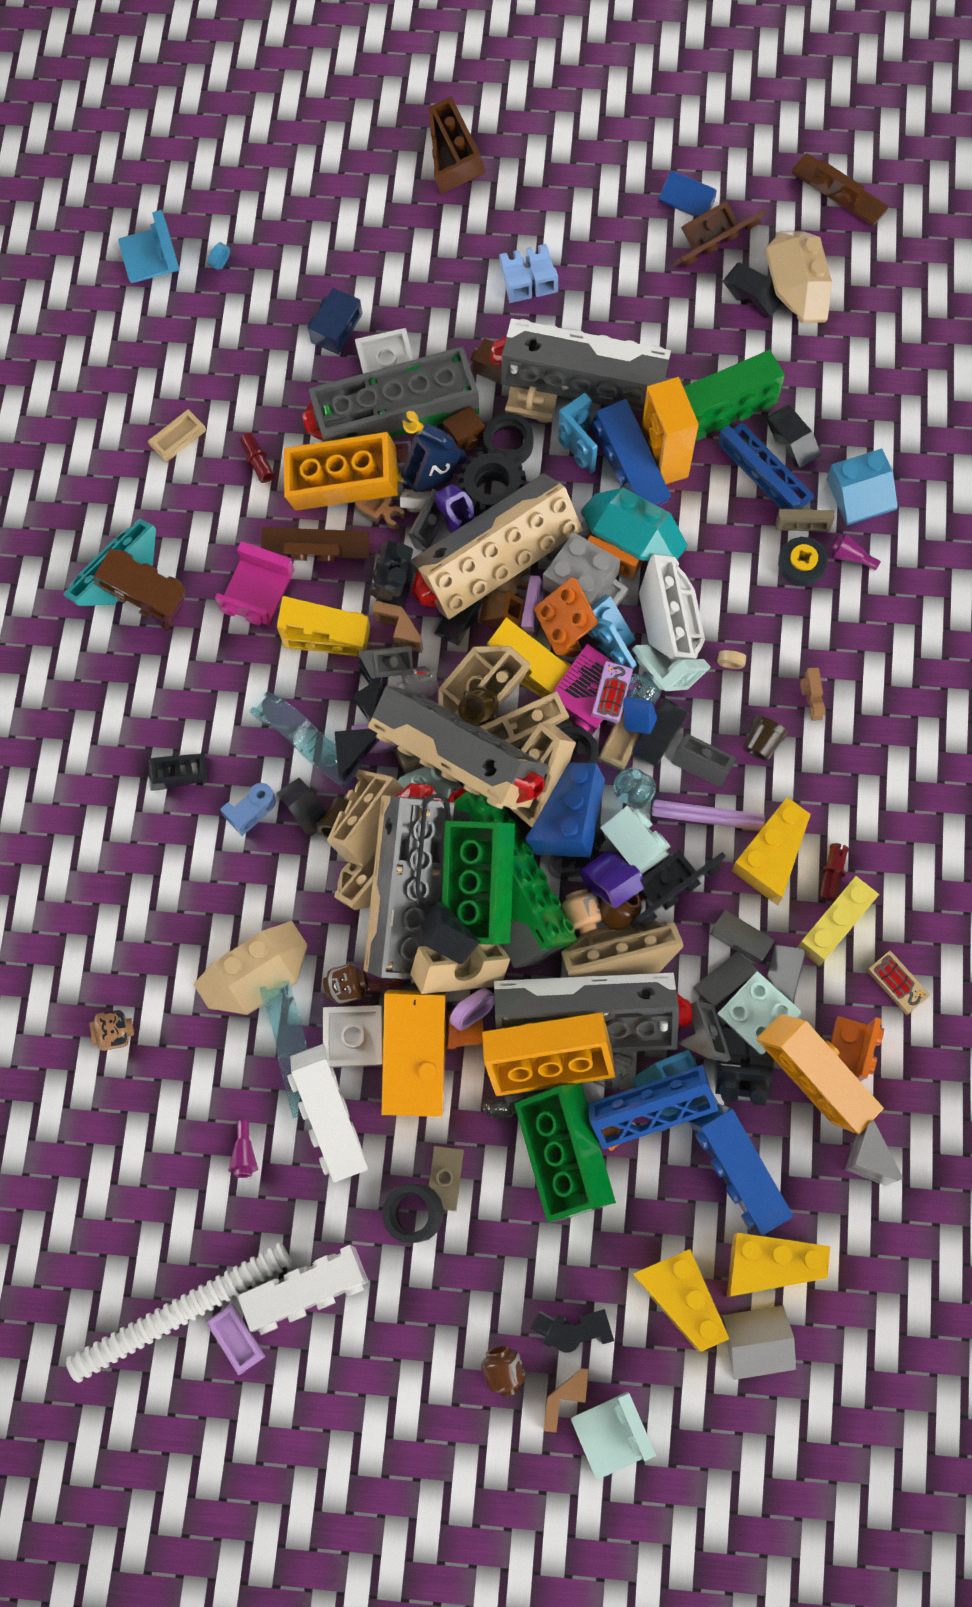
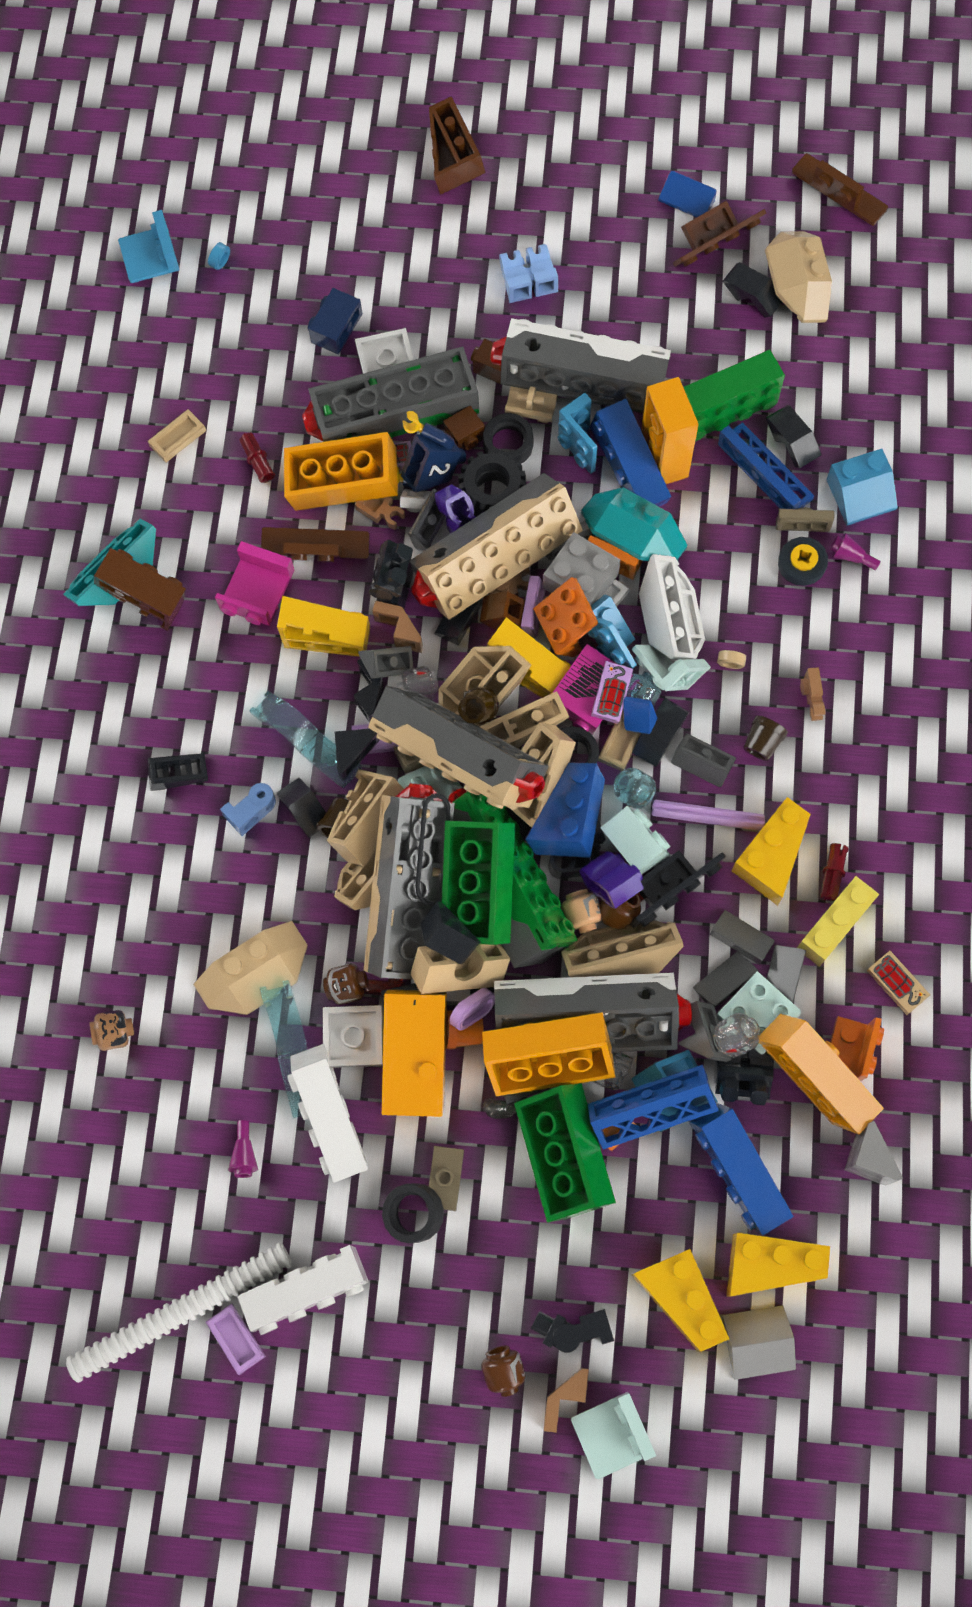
none -> clear head [713,1012,760,1058]

